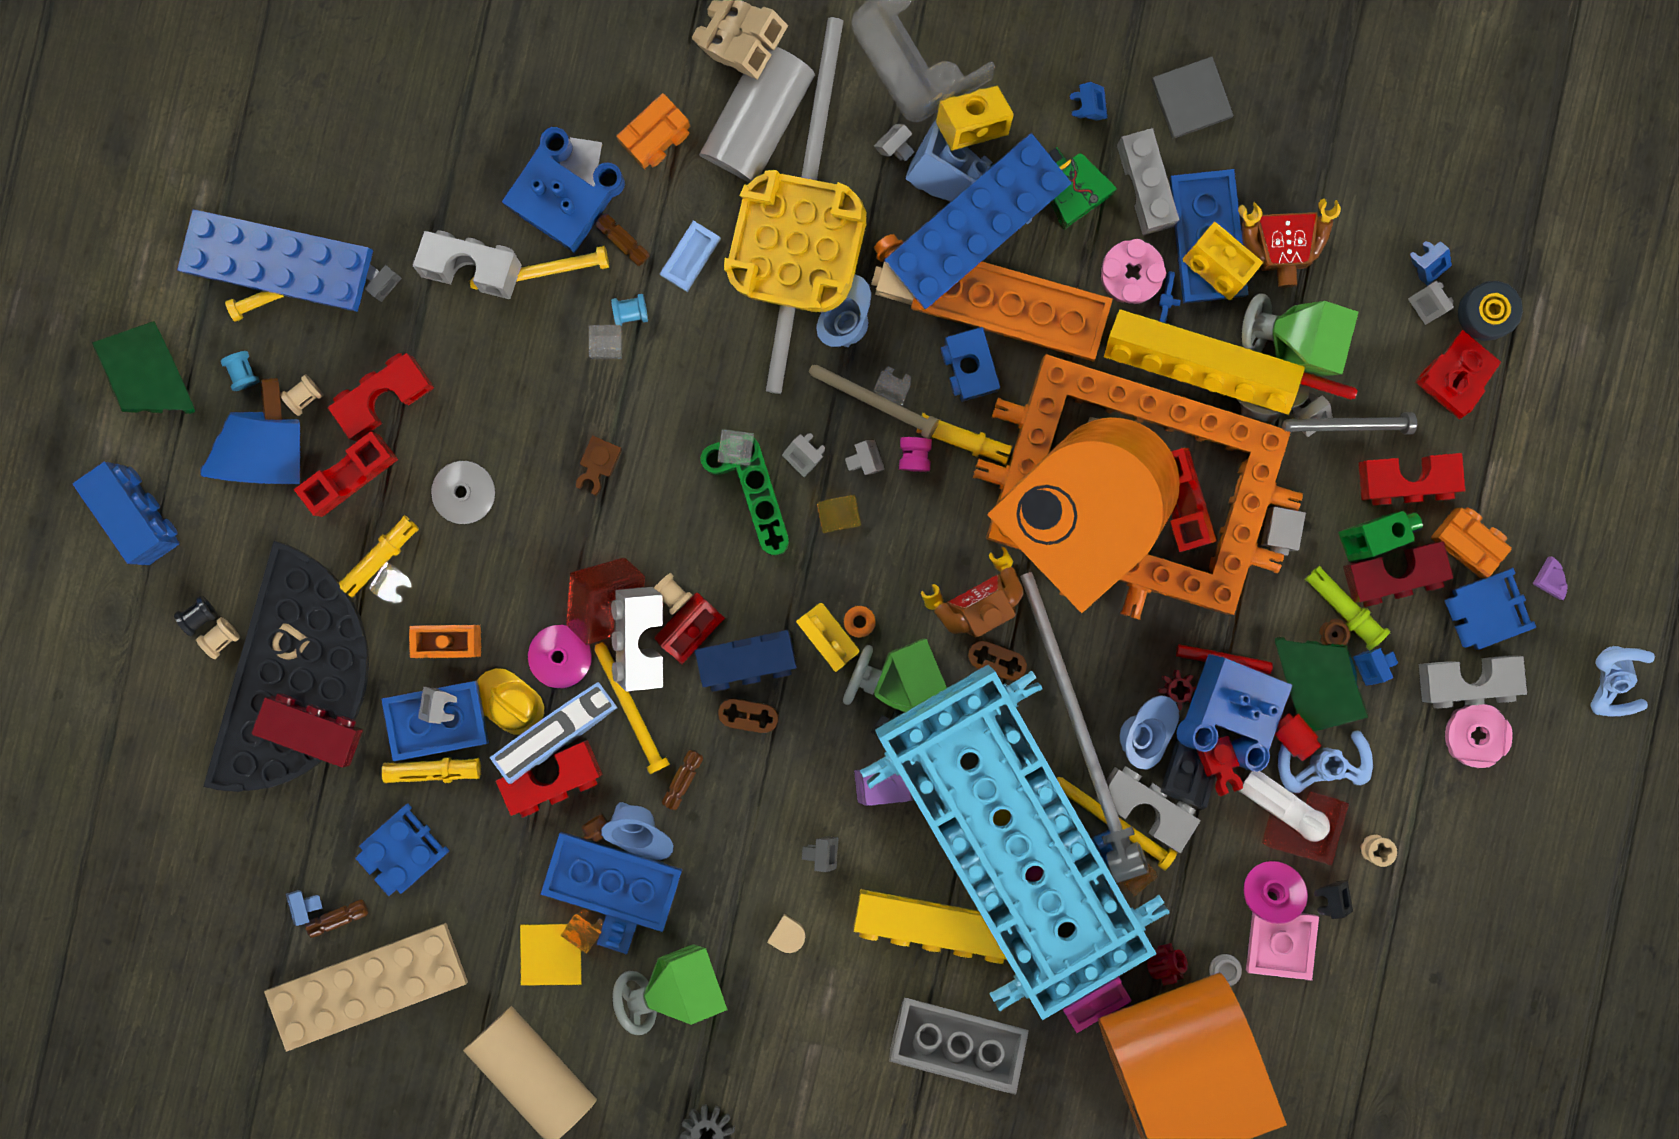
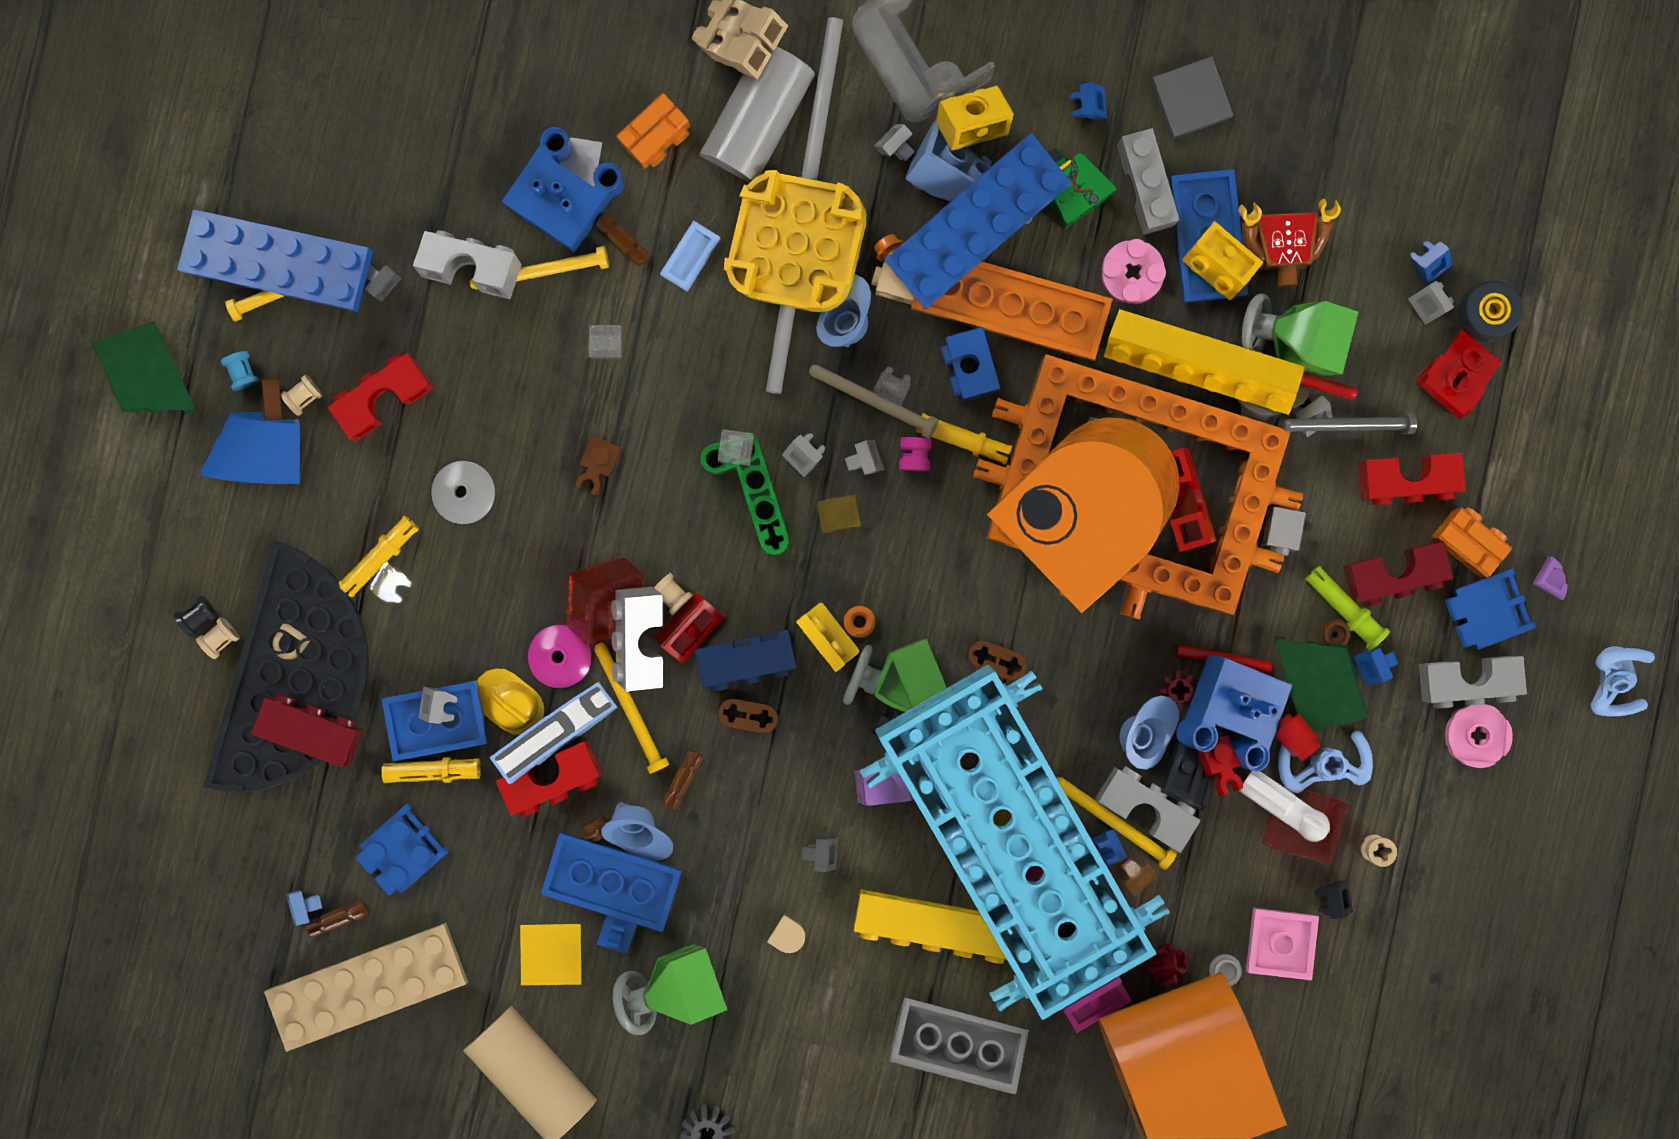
blue brick [72,461,180,565] -> none
red arch [294,431,398,517] -> none
orange brick [409,625,481,658] -> none
clear orange tile [561,909,603,954] -> none
dark azure bush [611,294,648,327] -> none
dark orange torso [921,547,1023,637] -> none
flat silver piece [1020,572,1149,883] -> none
blue piece [1159,271,1181,323] -> none
dark pink dish [1244,861,1308,924] -> none
green torso [1338,511,1423,561] -> none

